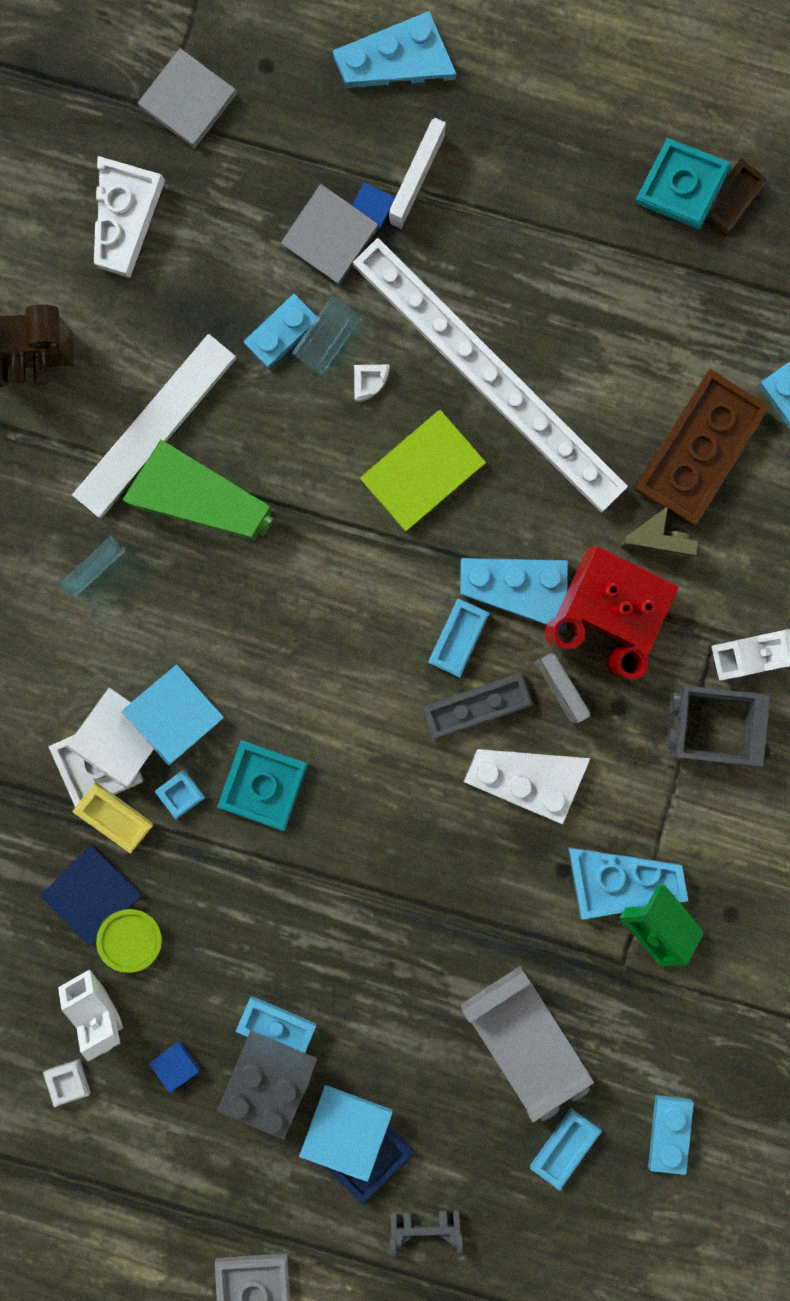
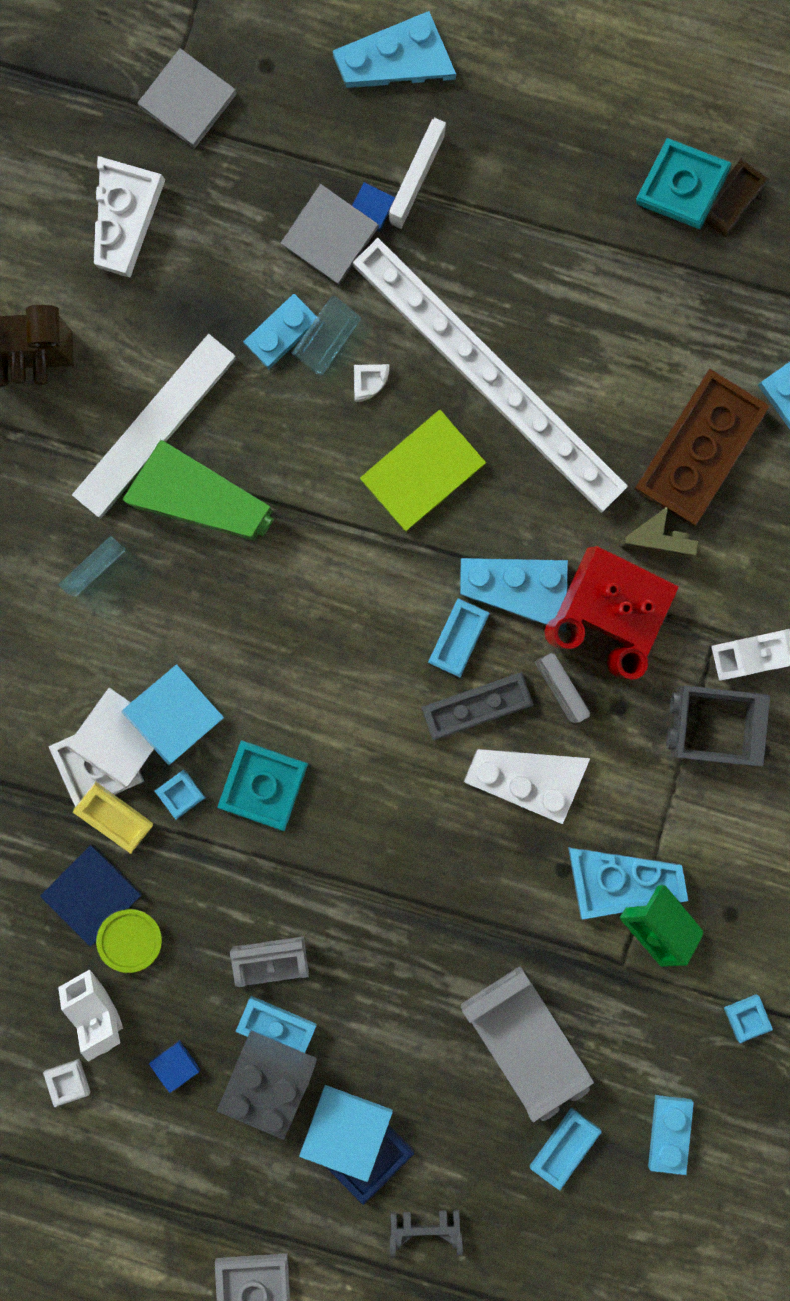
none -> light grey hinge [230,936,309,987]
none -> medium azure tile [724,994,773,1043]

